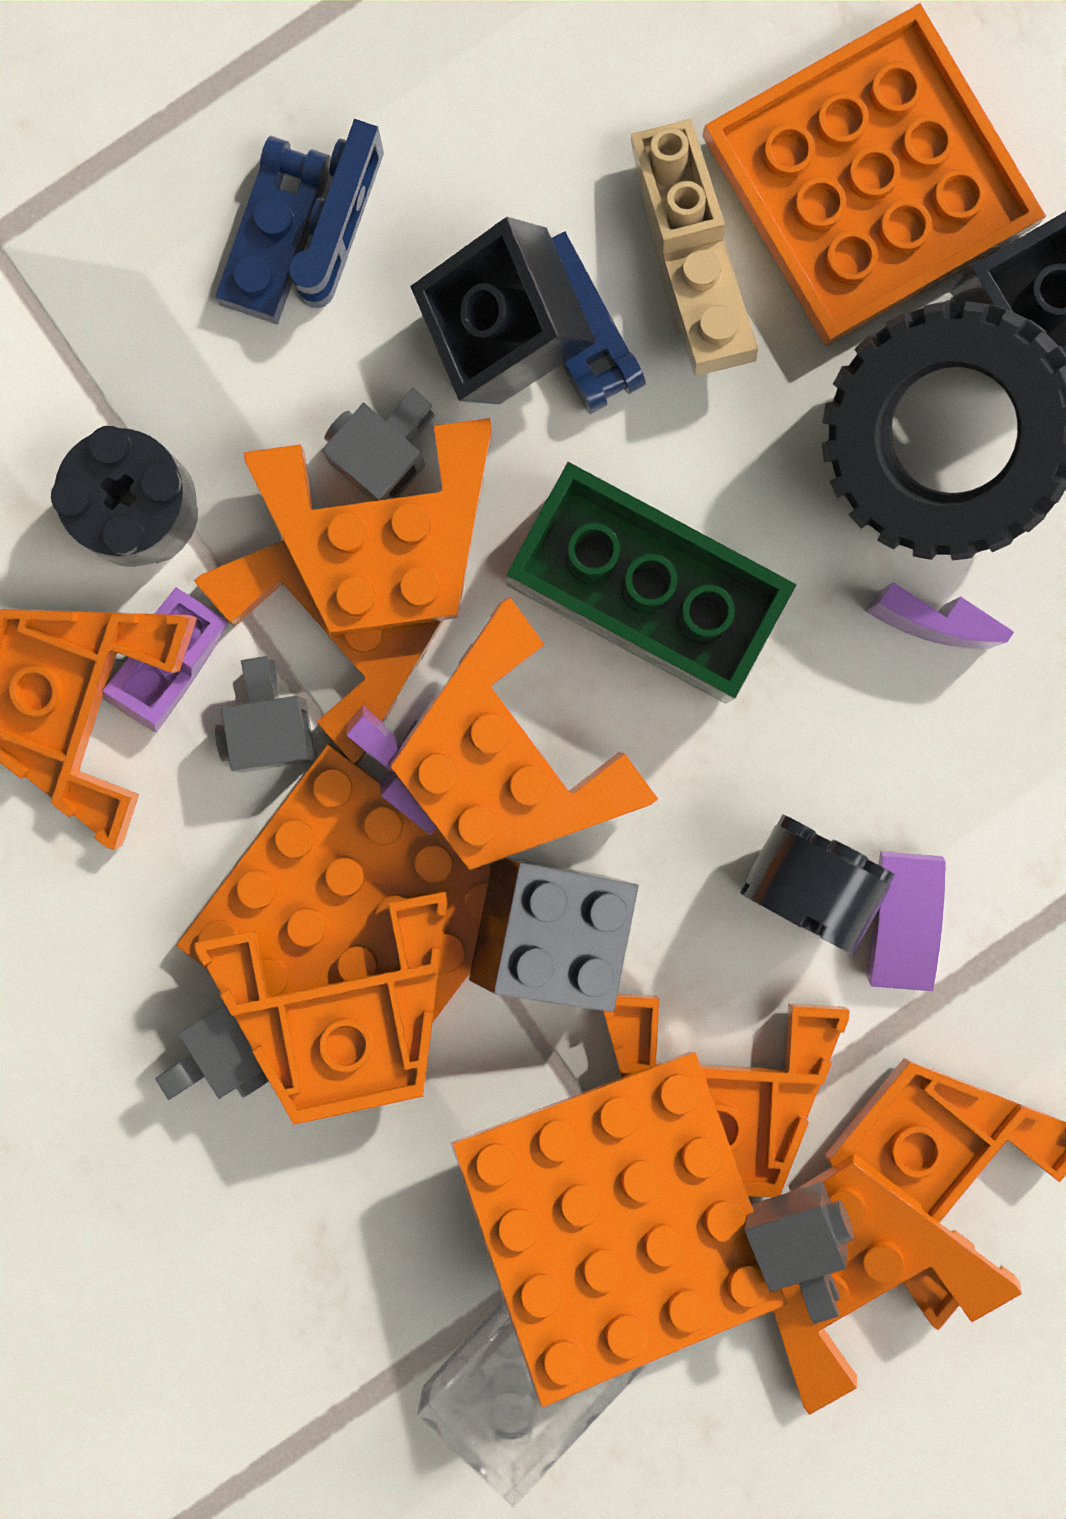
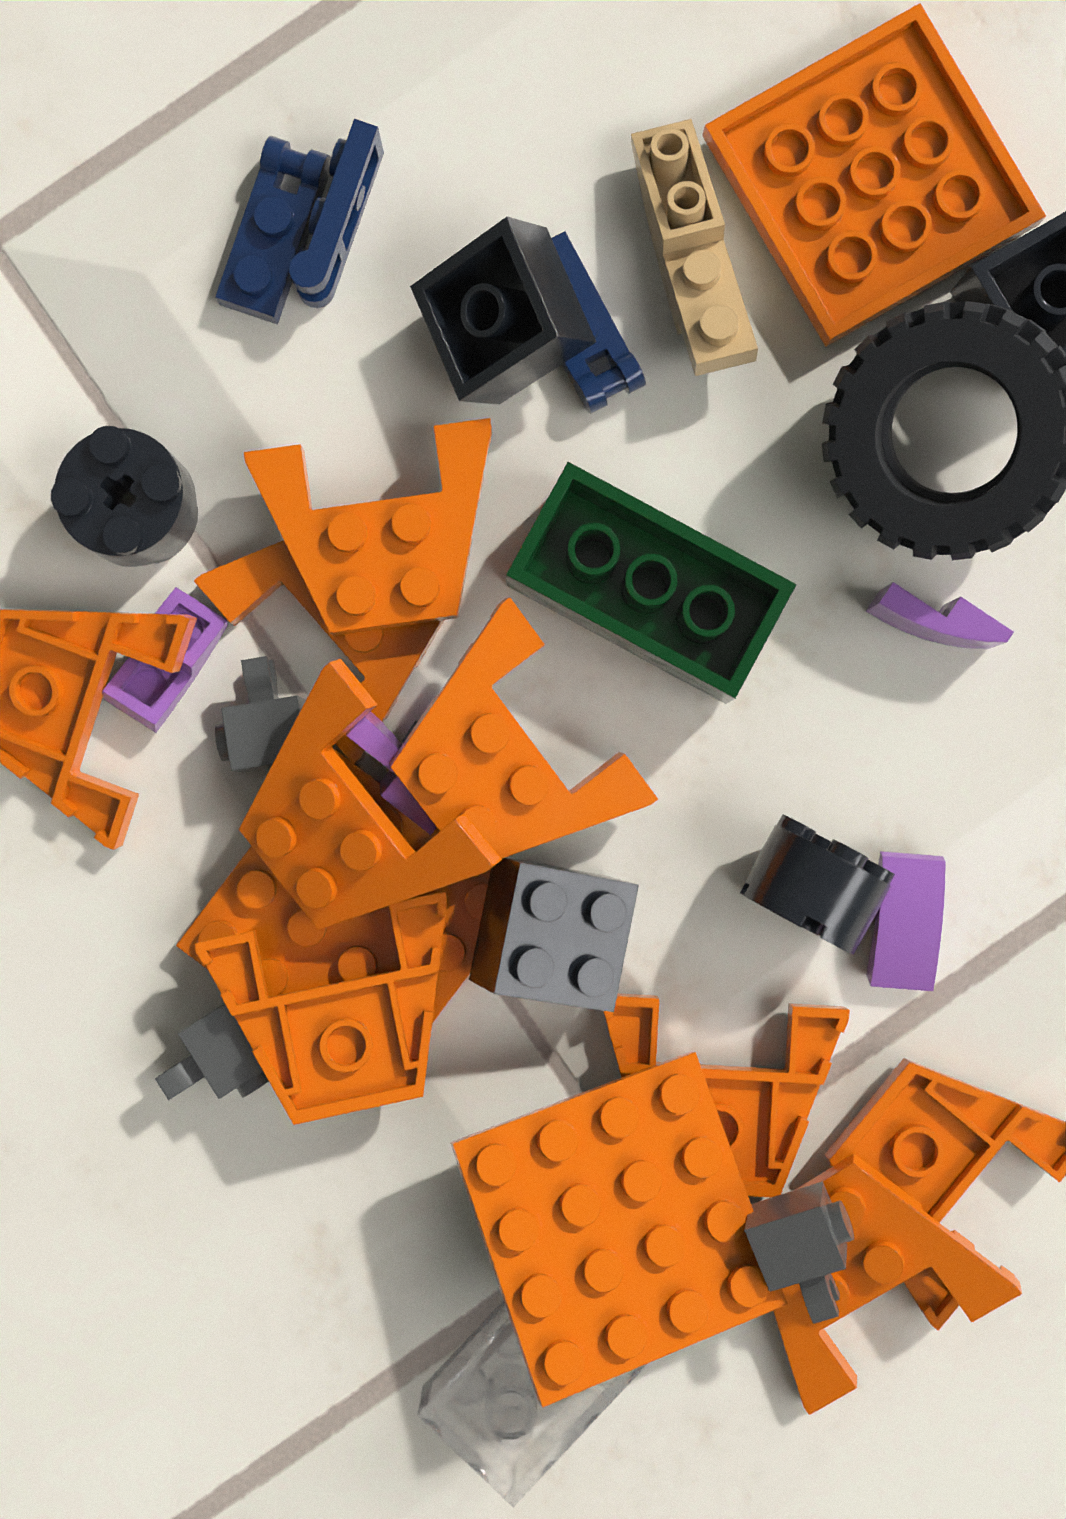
dark grey brick [322,387,435,501] -> none
none -> orange wing [239,659,502,930]

